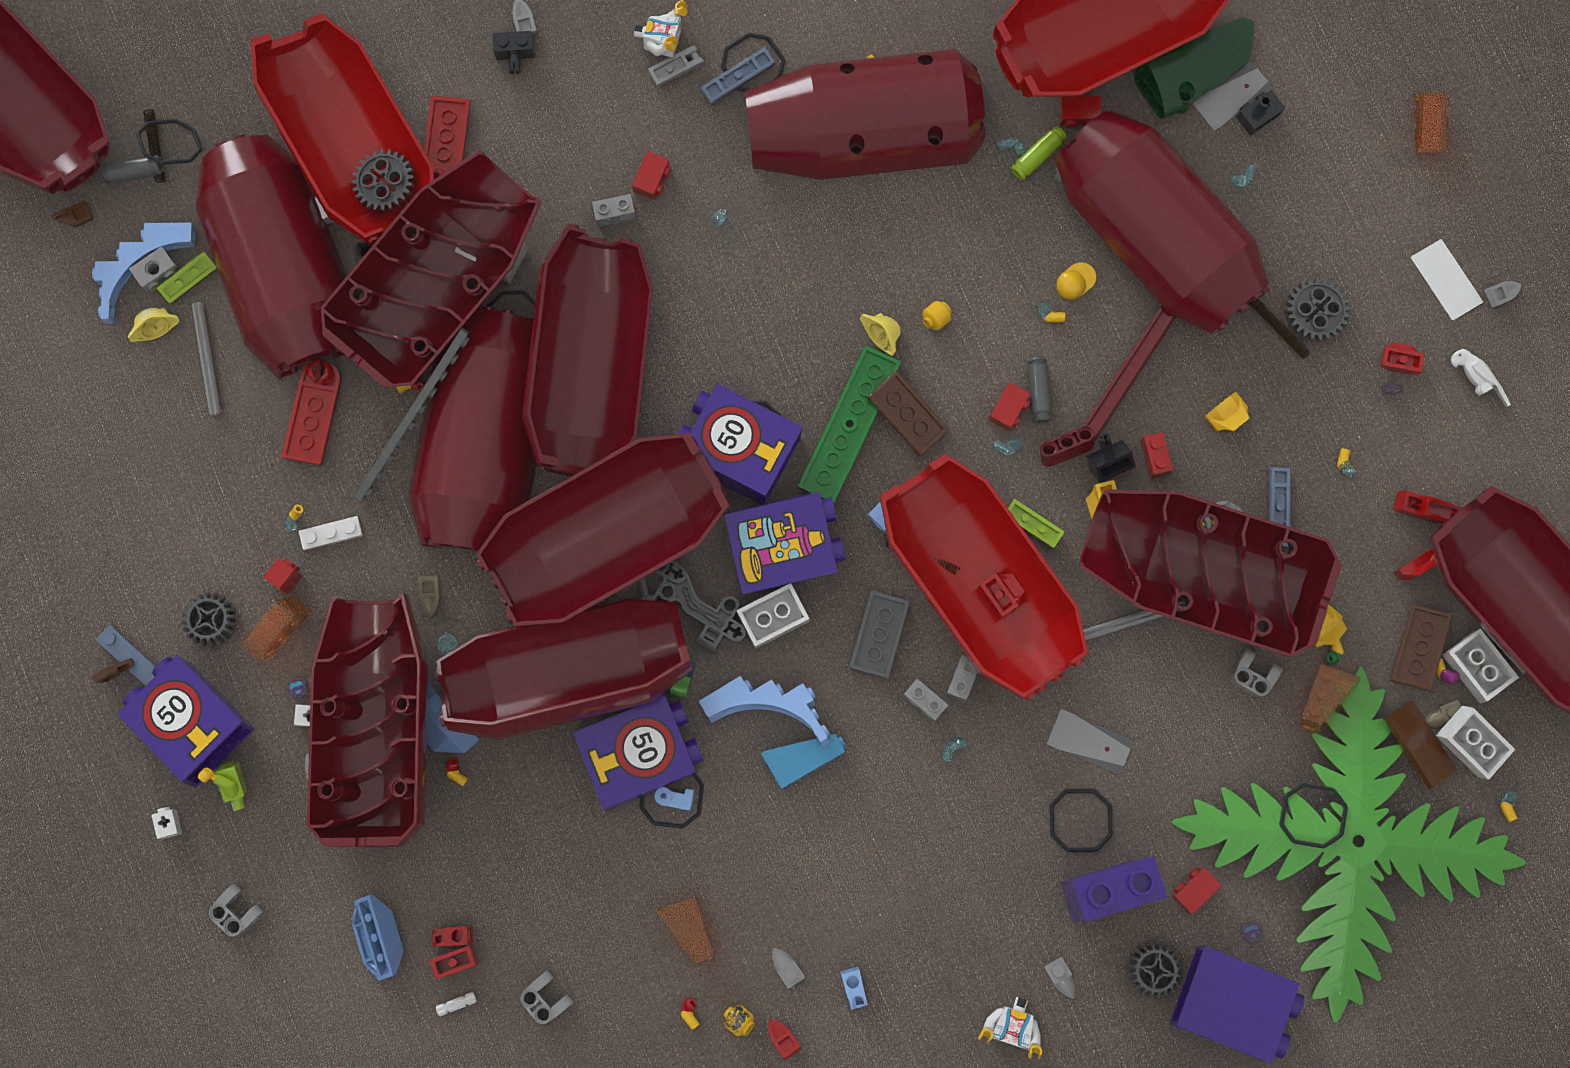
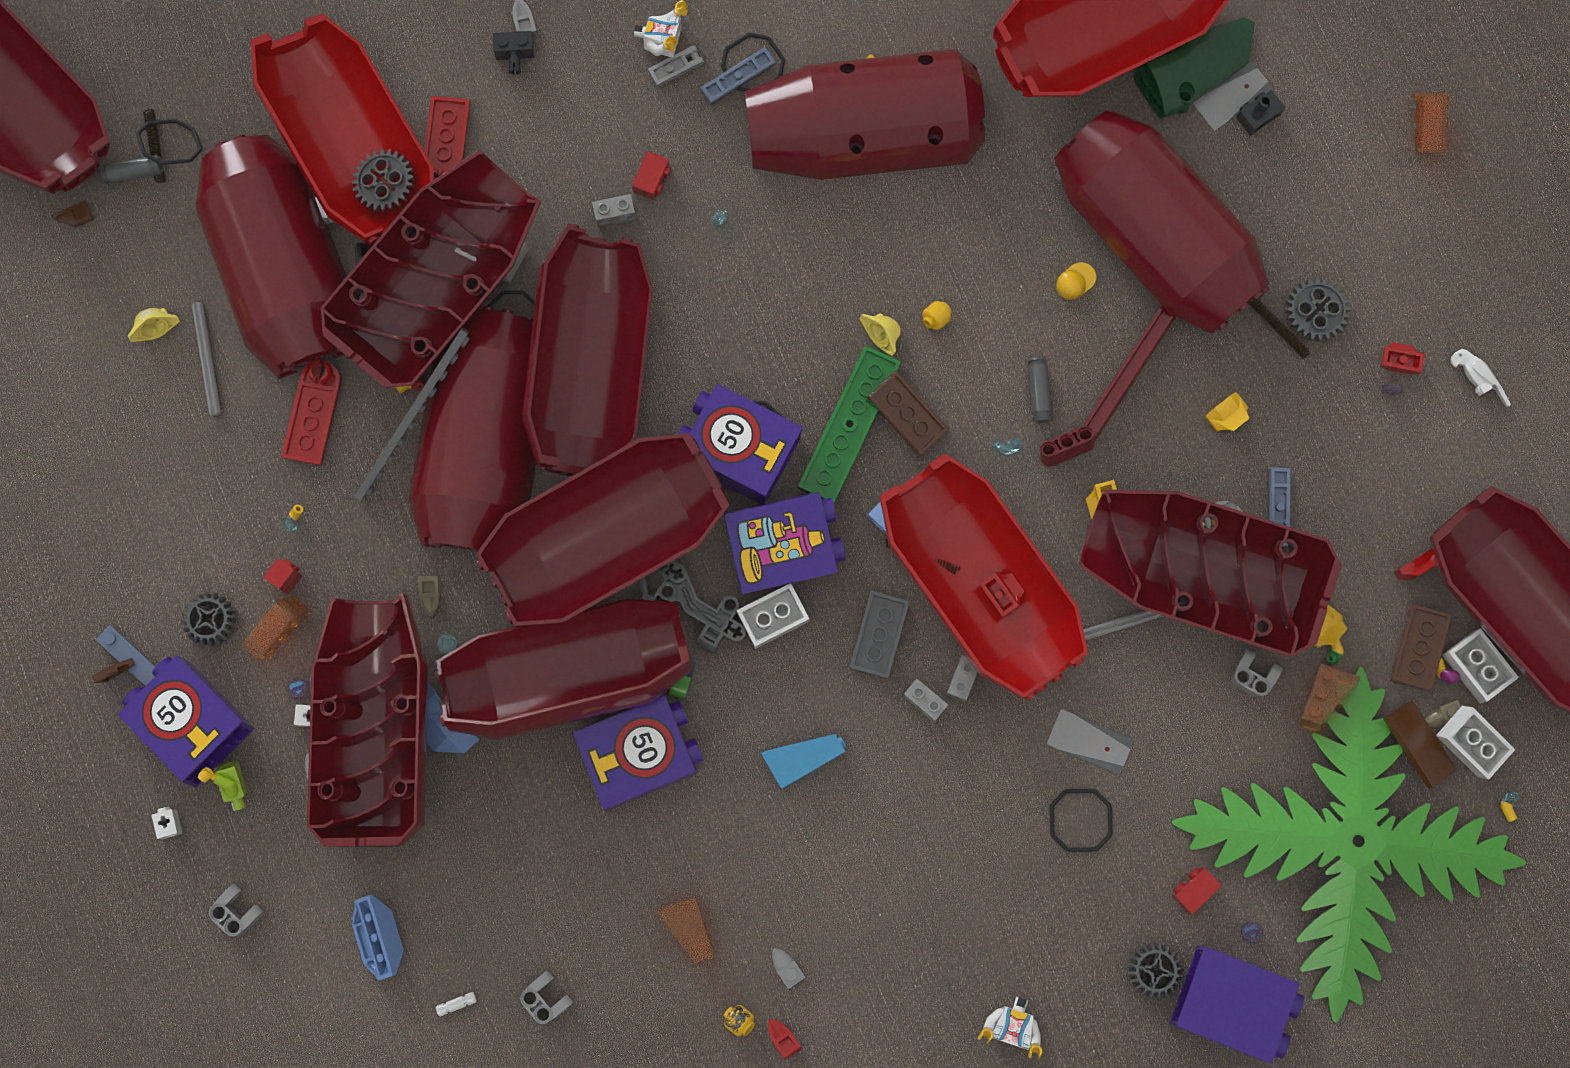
light blue arch [92,223,196,324] -> none
light grey brick [129,246,179,293] -> none
lime plate [156,251,217,304] -> none
white plate [299,516,363,551] -> none
red brick [430,945,479,980] -> none
red leg [432,926,473,947] -> none
arm [446,757,469,787] -> none
black piece [639,774,704,829] -> none
light blue leg [655,787,695,811] -> none
arm [681,998,700,1030] -> none
light blue arch [699,676,830,747] -> none
light blue leg [840,967,867,1010] -> none
clear light blue arm [941,737,967,763] -> none
red brick [988,382,1031,431] -> none
clear light blue arm [997,137,1026,155] -> none
lime plate [1008,499,1064,549] -> none
lime axle [1011,126,1067,180] -> none
arm [1038,302,1065,322] -> none
light grey plate [1044,957,1075,999] -> none
red brick [1059,96,1101,128] -> none
dark purple brick [1060,856,1167,922] -> none
black brick [1086,433,1136,483] -> none
red brick [1140,432,1173,479] -> none
clear light blue arm [1231,164,1257,187] -> none
black piece [1279,783,1348,849] -> none
arm [1337,448,1357,478] -> none
red slope [1393,490,1462,524] -> none
white sticker [1411,239,1483,320] -> none
light grey plate [1484,281,1521,308] -> none

